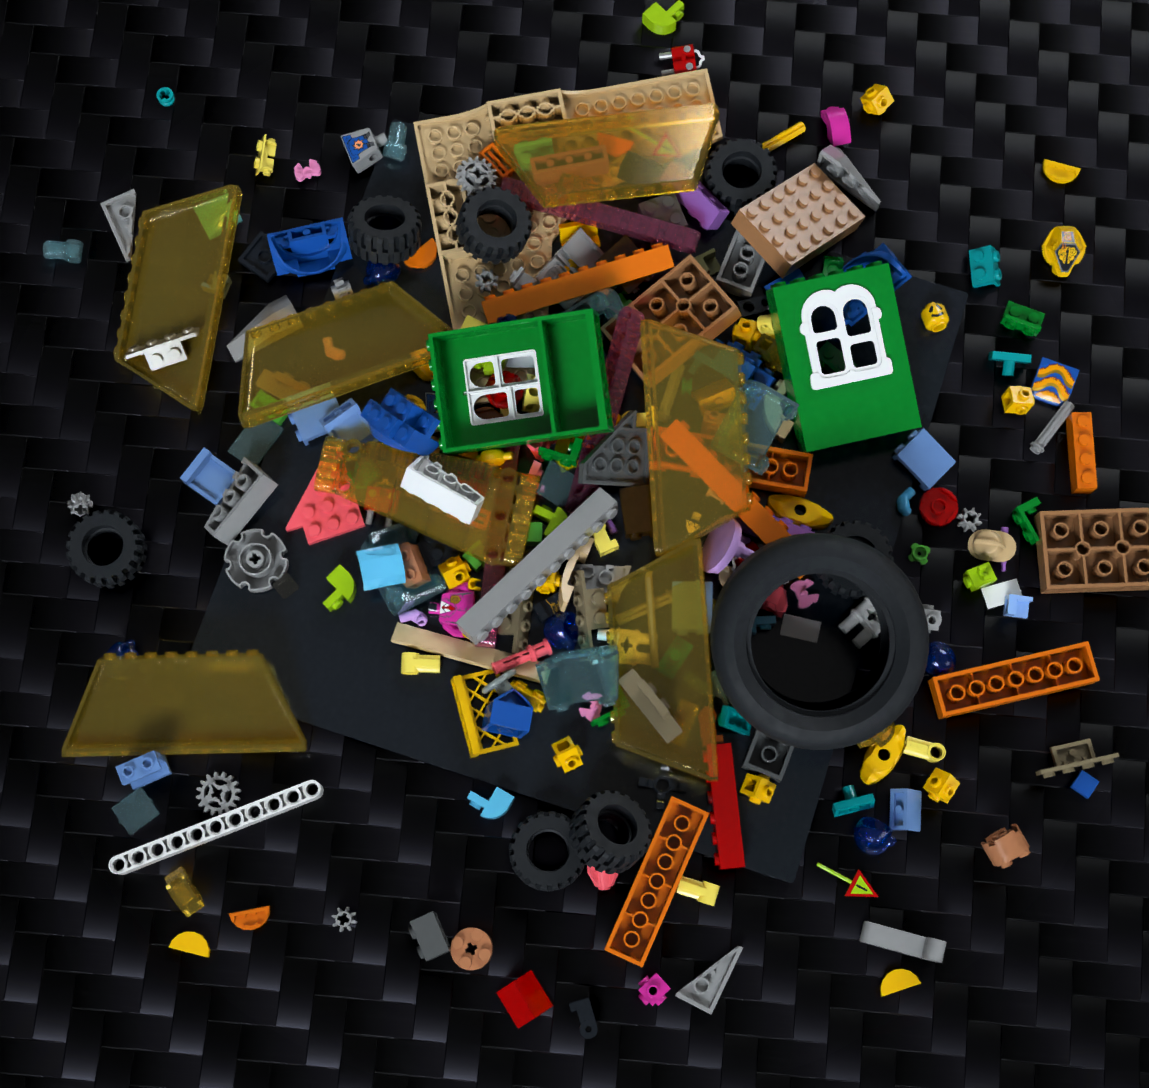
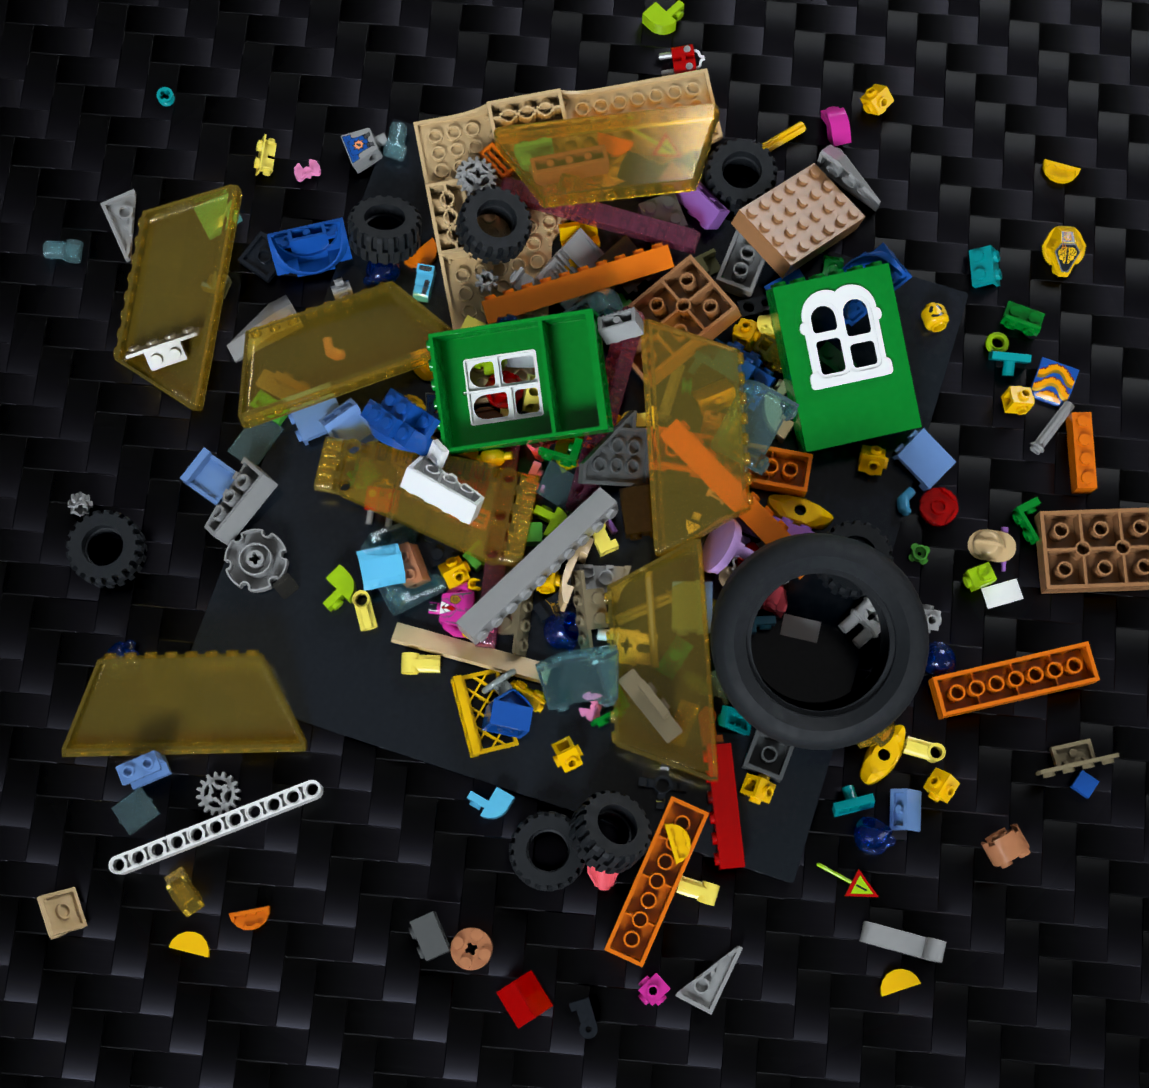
coral wing [286,453,366,545] -> none
light grey gear [331,907,358,932] -> none
lavender arm [398,609,428,626] -> none
coral pin [491,638,553,675] -> none
bright pink piece [790,579,819,609] -> none
light grey gear [956,508,982,532] -> none
light blue panel [1003,594,1033,619] -> none
none -> tan bracket [37,887,88,940]
none -> light yellow piece [352,590,378,632]
none -> medium azure leg [413,263,436,303]
none -> white tile [427,439,449,468]
none -> light grey brick [598,307,644,345]
none -> yellow tile [664,823,691,864]
none -> yellow brick [858,445,889,476]
none -> lime piece [985,332,1009,352]

